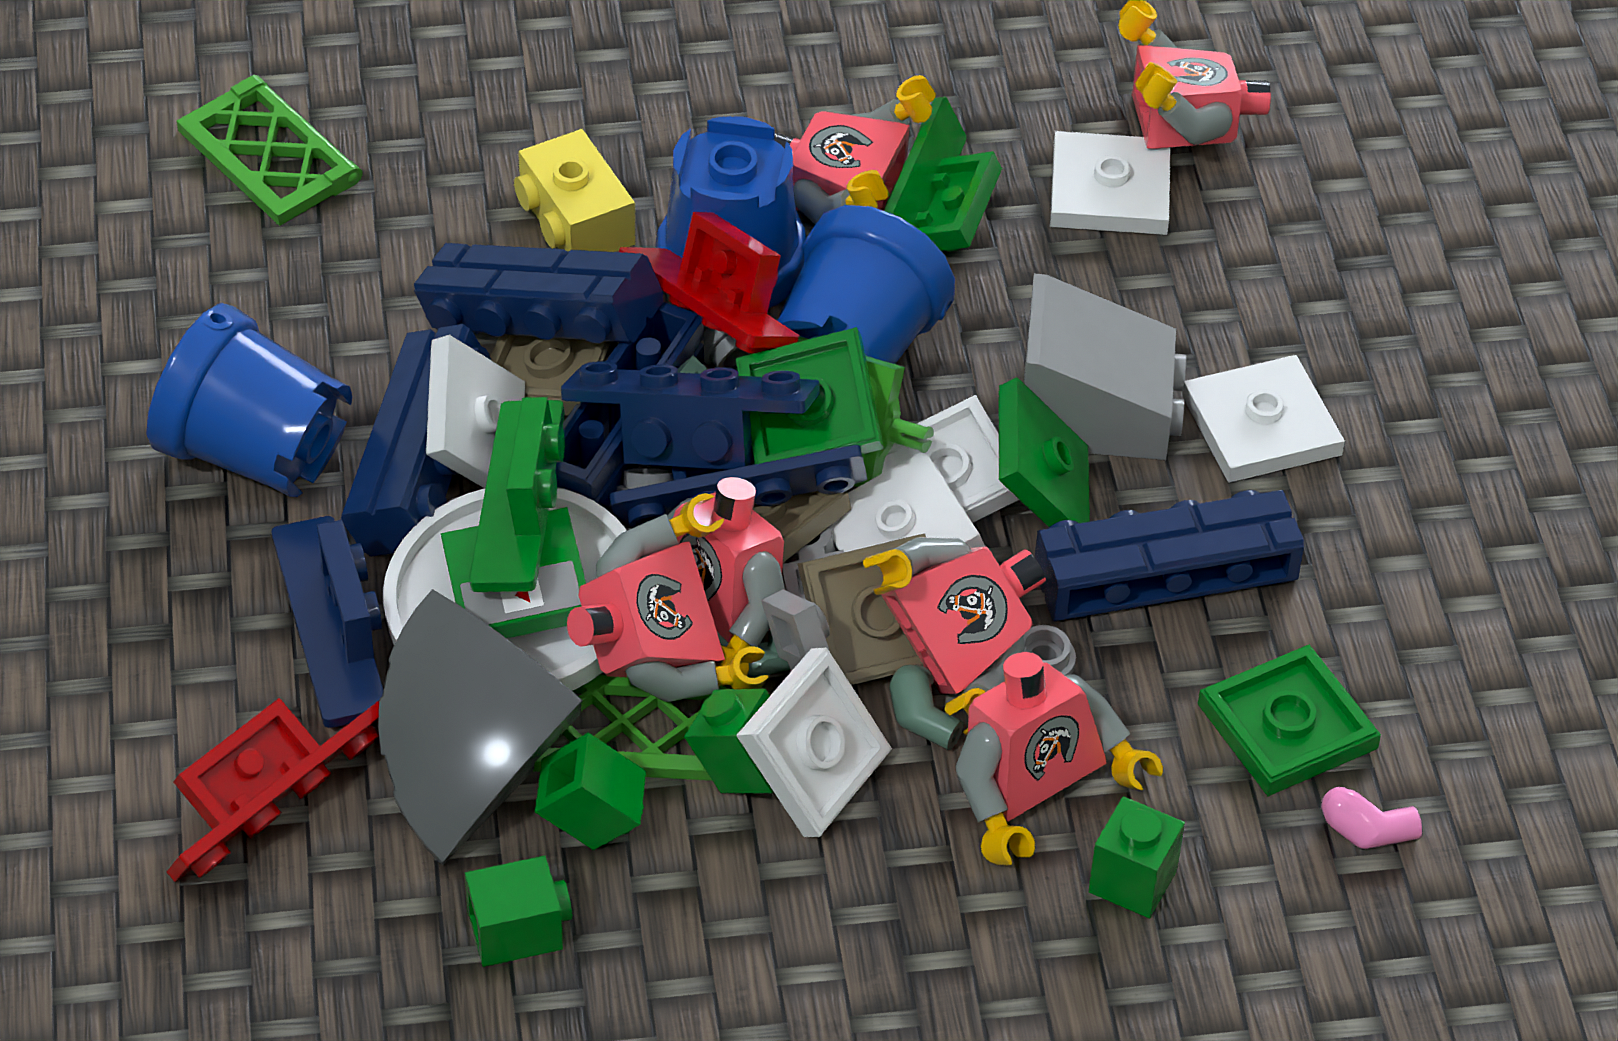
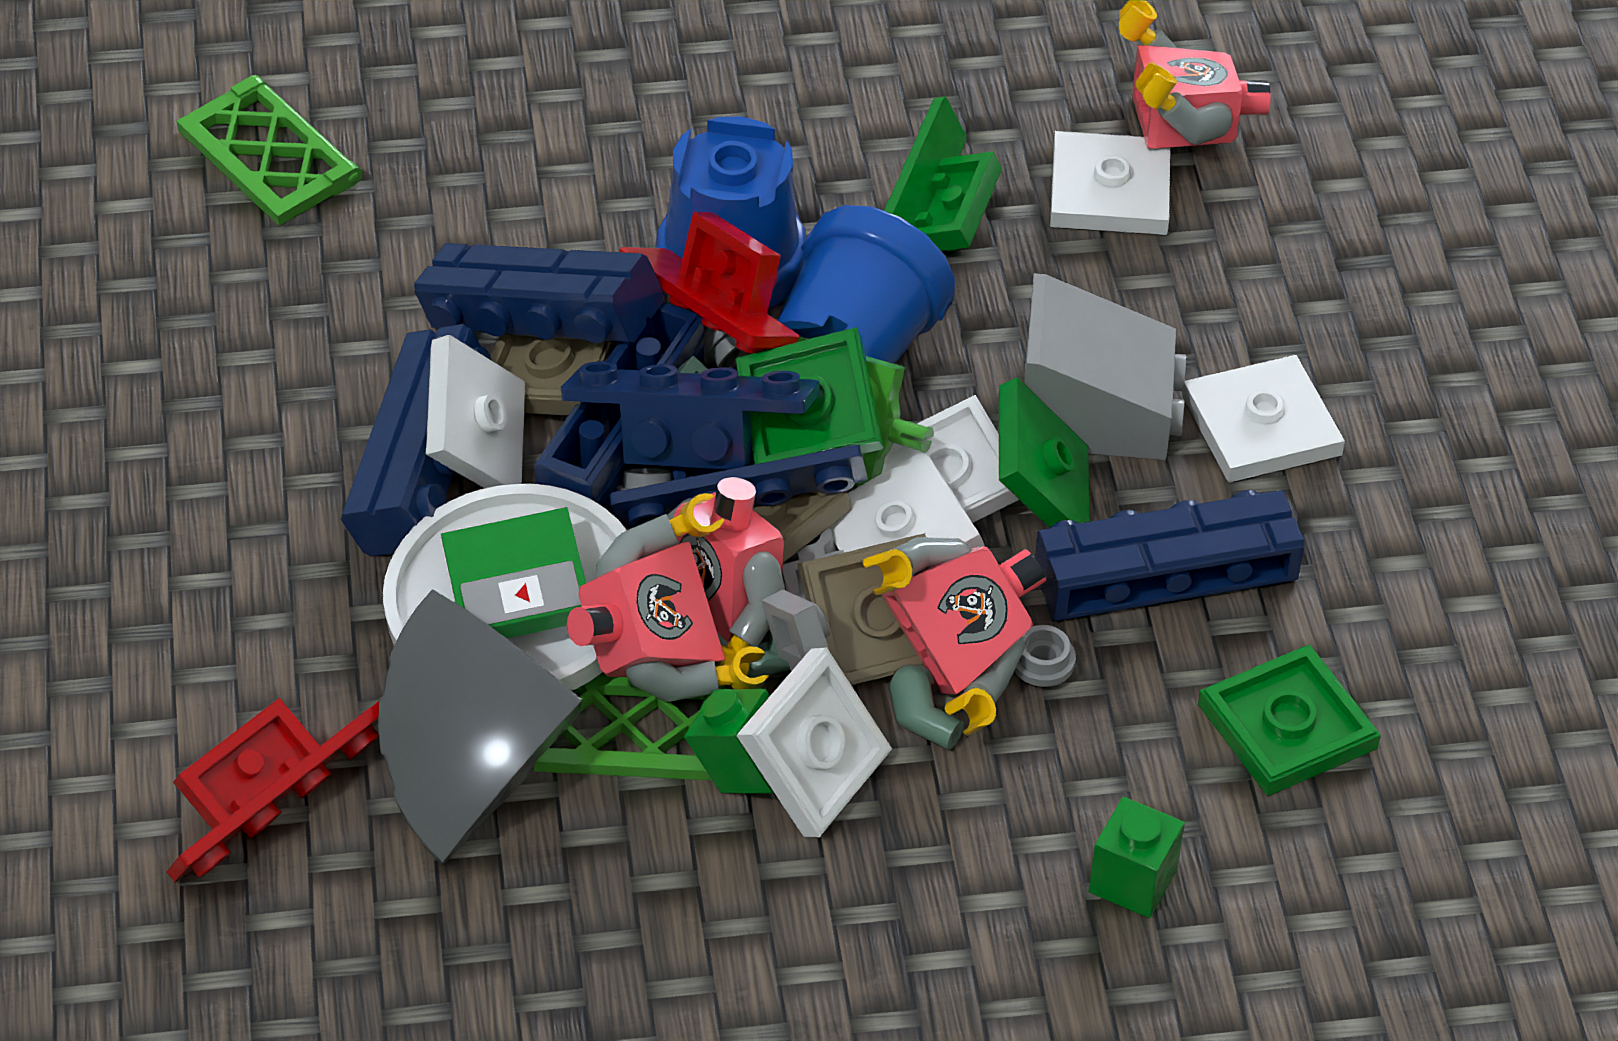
blue piece [146,303,352,497] -> none
dark blue bracket [271,516,384,728] -> none
green brick [465,855,572,967] -> none
green bracket [469,397,565,592] -> none
light yellow brick [514,129,635,252] -> none
green brick [535,733,646,850] -> none
torso [775,75,936,225] -> none
torso [956,652,1163,865] -> none
bright pink arm [1321,787,1422,849] -> none

